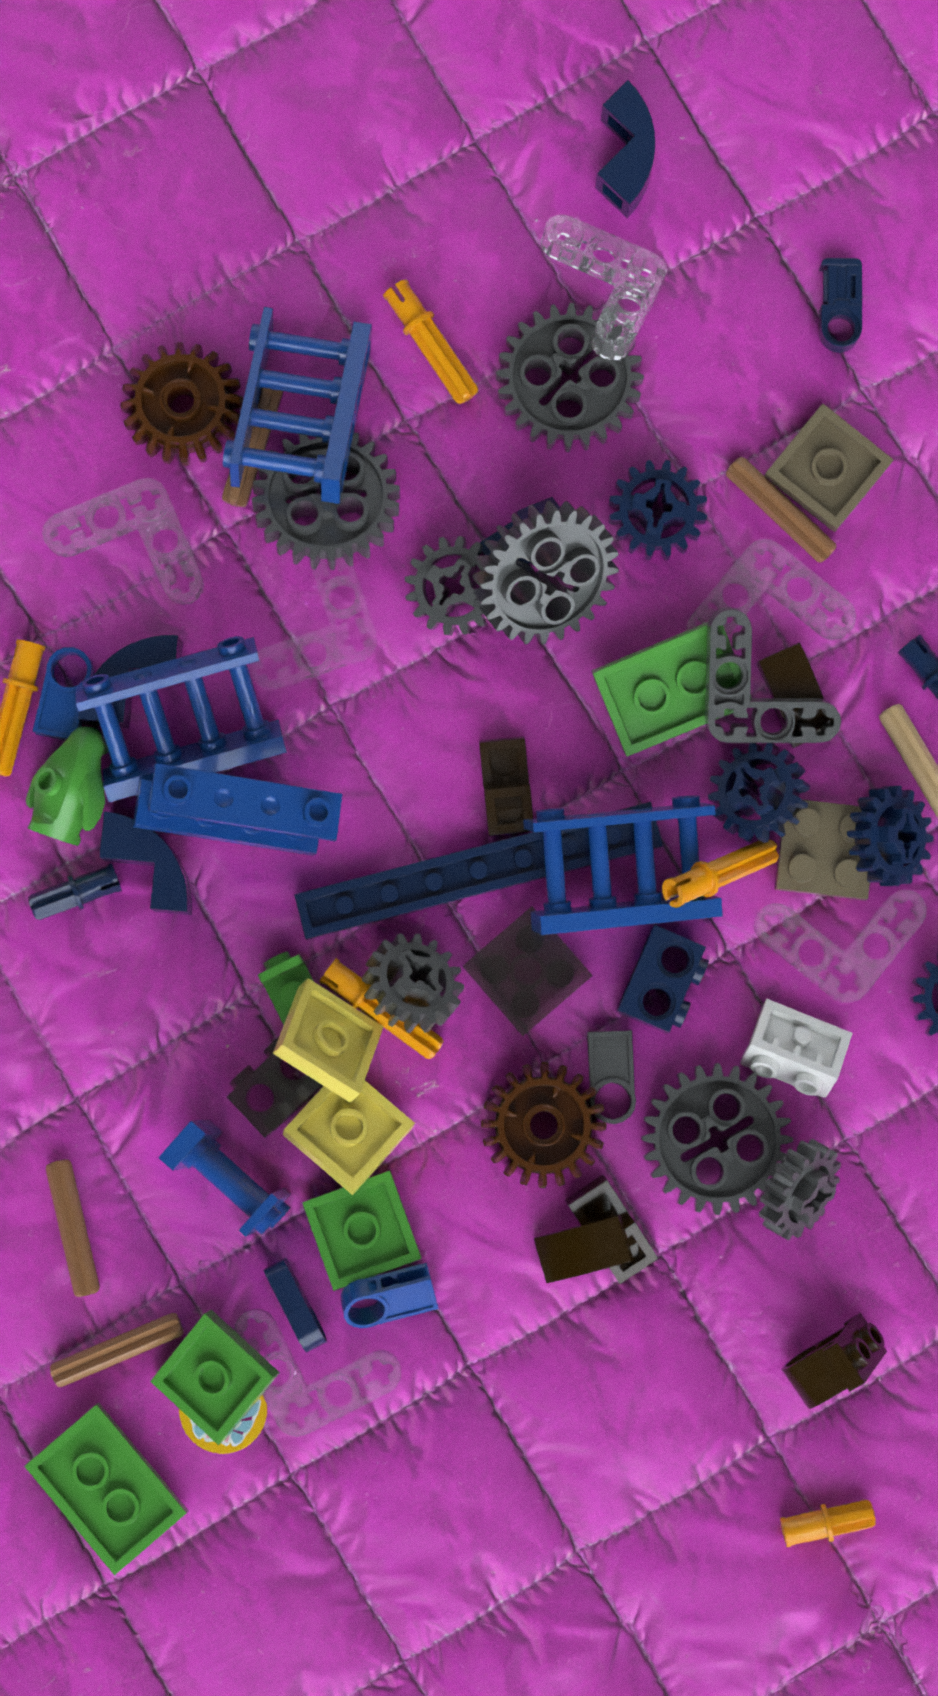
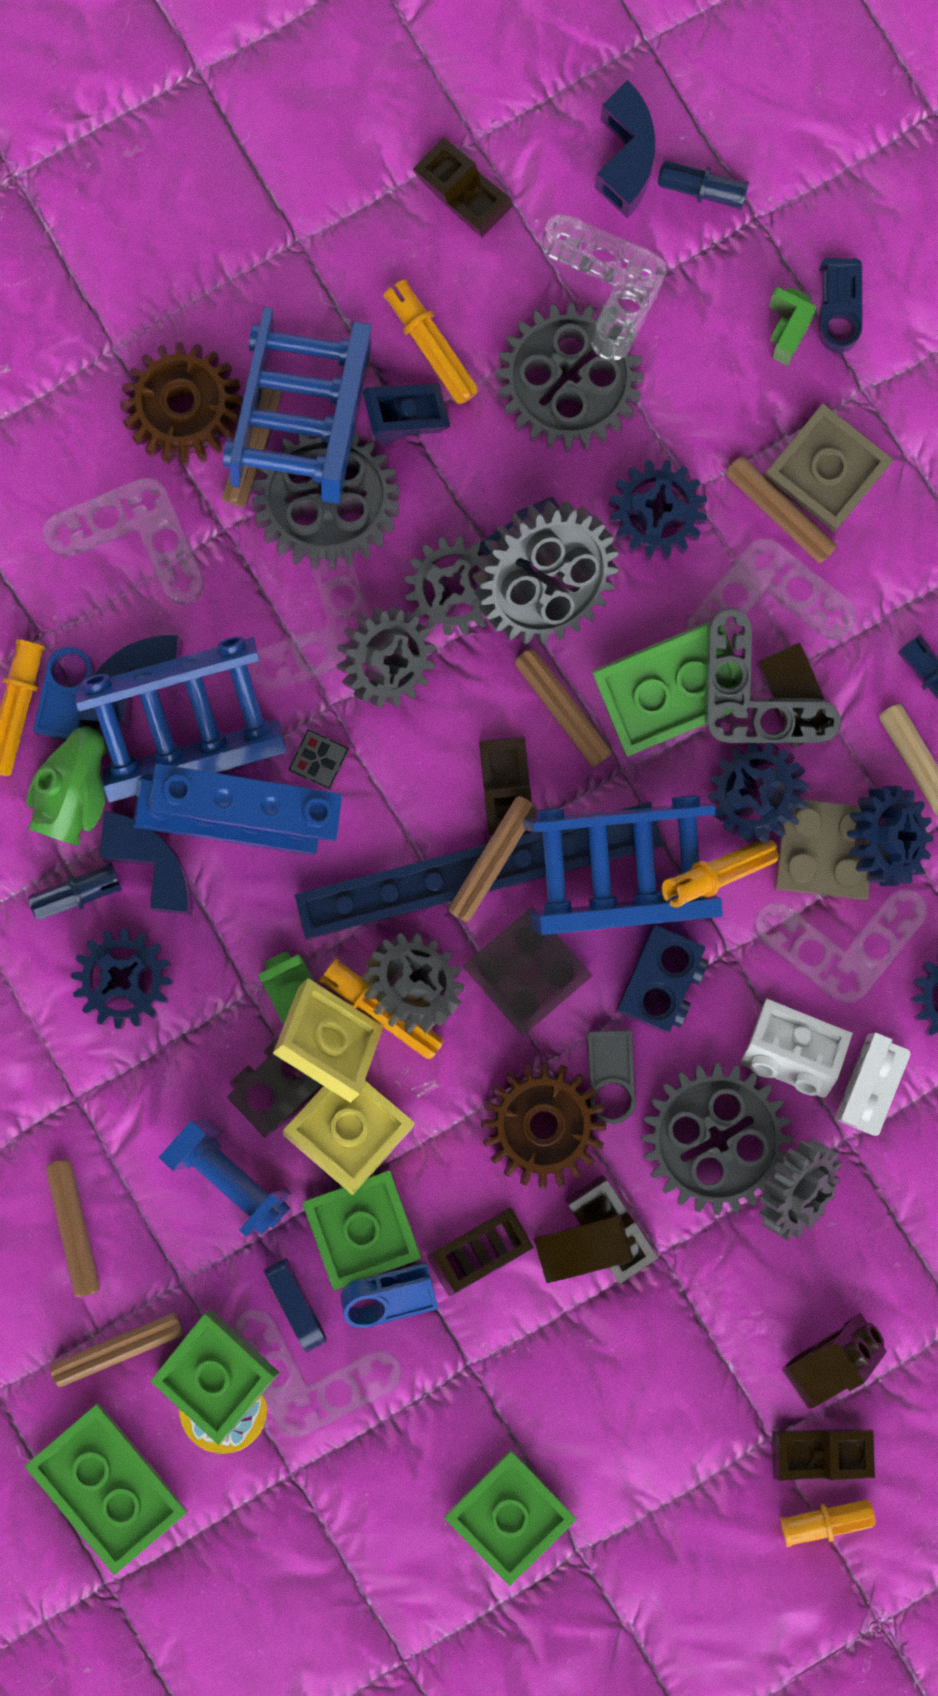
none -> dark blue gear [71,928,174,1029]
none -> tile [288,729,350,791]
none -> dark grey gear [337,606,436,708]
none -> dark blue slope [362,384,450,446]
none -> dark brown slope [413,138,513,237]
none -> dark brown slope [427,1208,534,1296]
none -> bright green plate [444,1449,577,1587]
none -> medium nougat axle [449,796,537,922]
none -> medium nougat axle [515,648,611,767]
none -> dark blue axle [658,161,749,210]
none -> bright green bracket [769,287,817,366]
none -> dark brown slope [772,1429,875,1481]
none -> white bracket [834,1032,911,1136]

